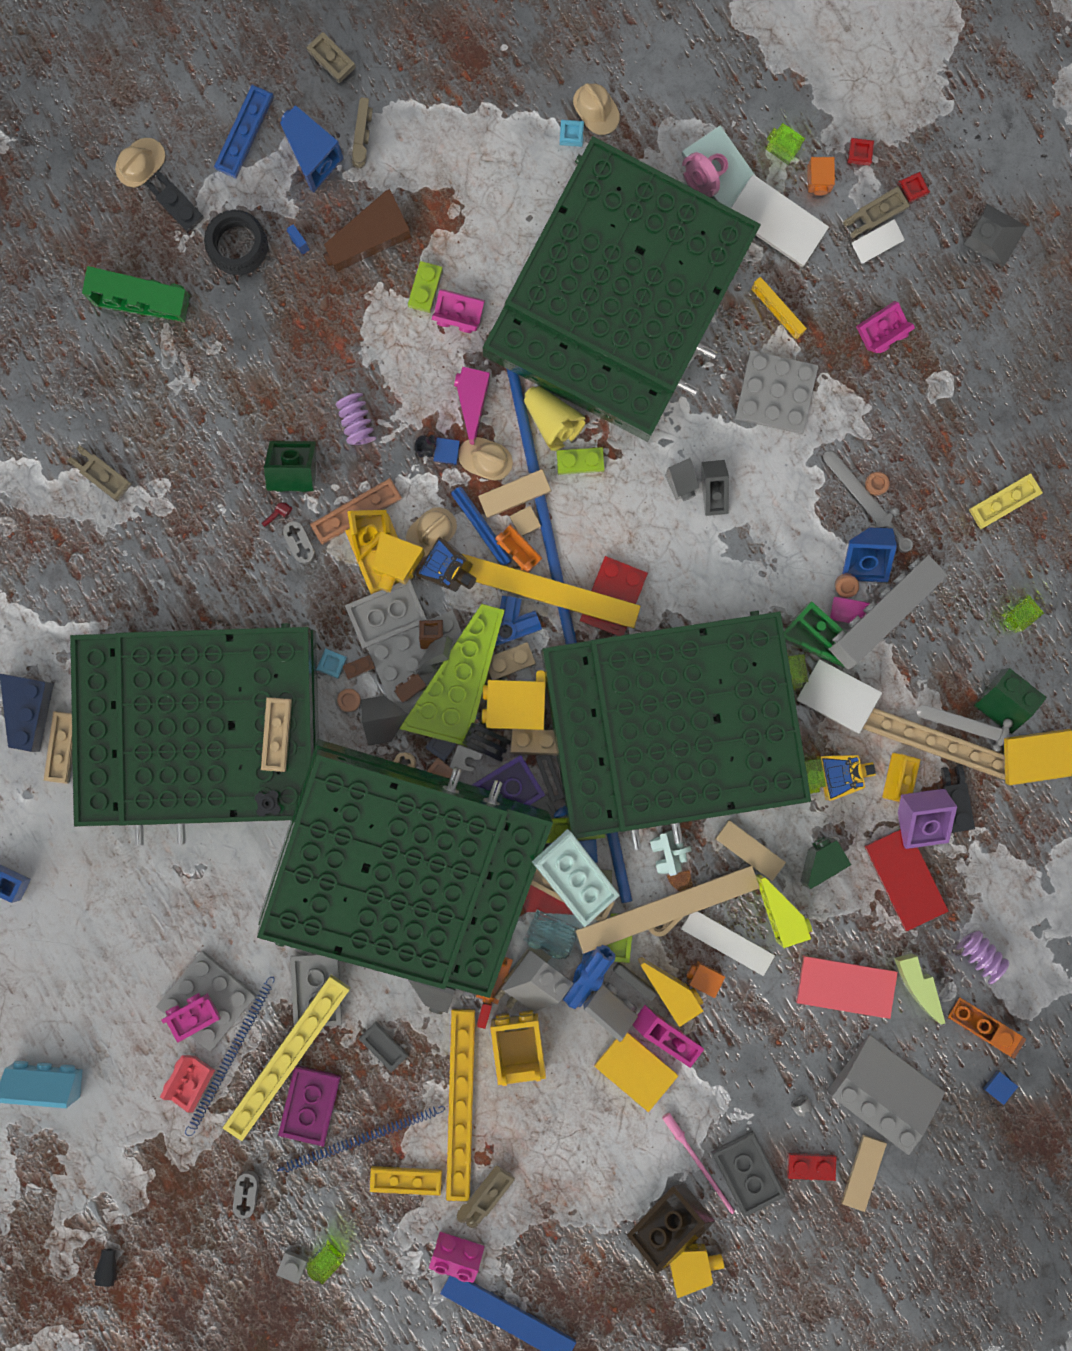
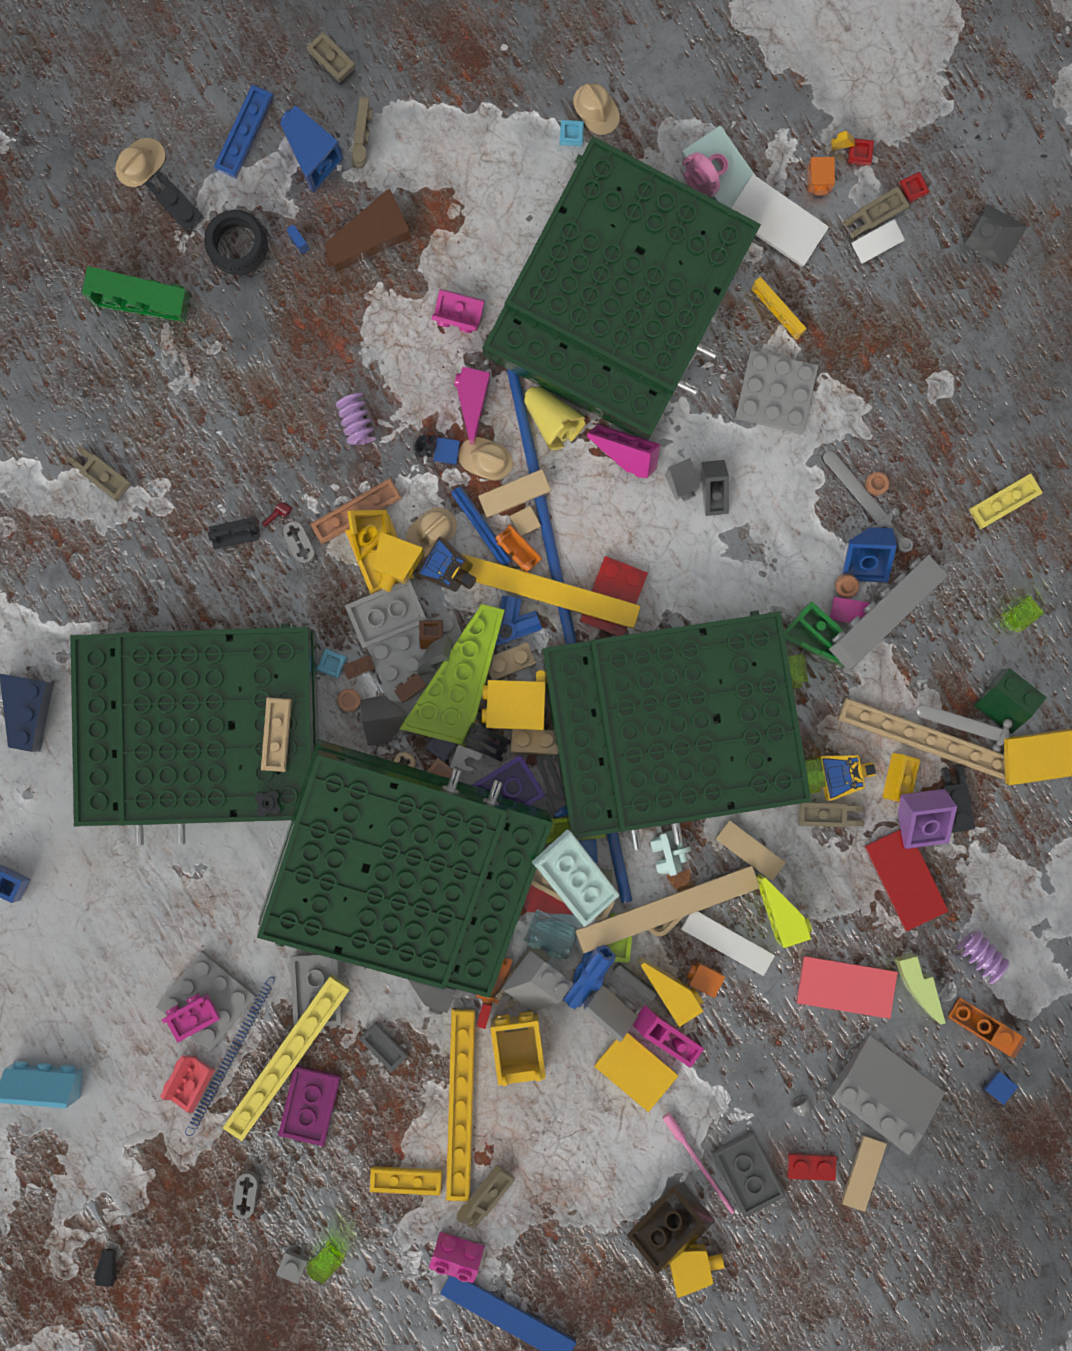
tan tile [43,711,72,784] -> none
dark green slope [264,441,316,492] -> none
blue piece [277,1106,445,1172] -> none
lime plate [408,261,443,313] -> none
lime plate [556,447,604,475] -> none
clear neon green brick [766,123,805,165] -> none
white tile [797,659,882,734] -> none
dark green slope [800,836,852,889] -> none
dark pink bracket [856,301,915,353] -> none
none -> black hinge [208,517,259,549]
none -> dark pink slope [587,424,661,478]
none -> dark tan hinge [798,802,865,827]
none -> yellow tile [831,130,855,151]

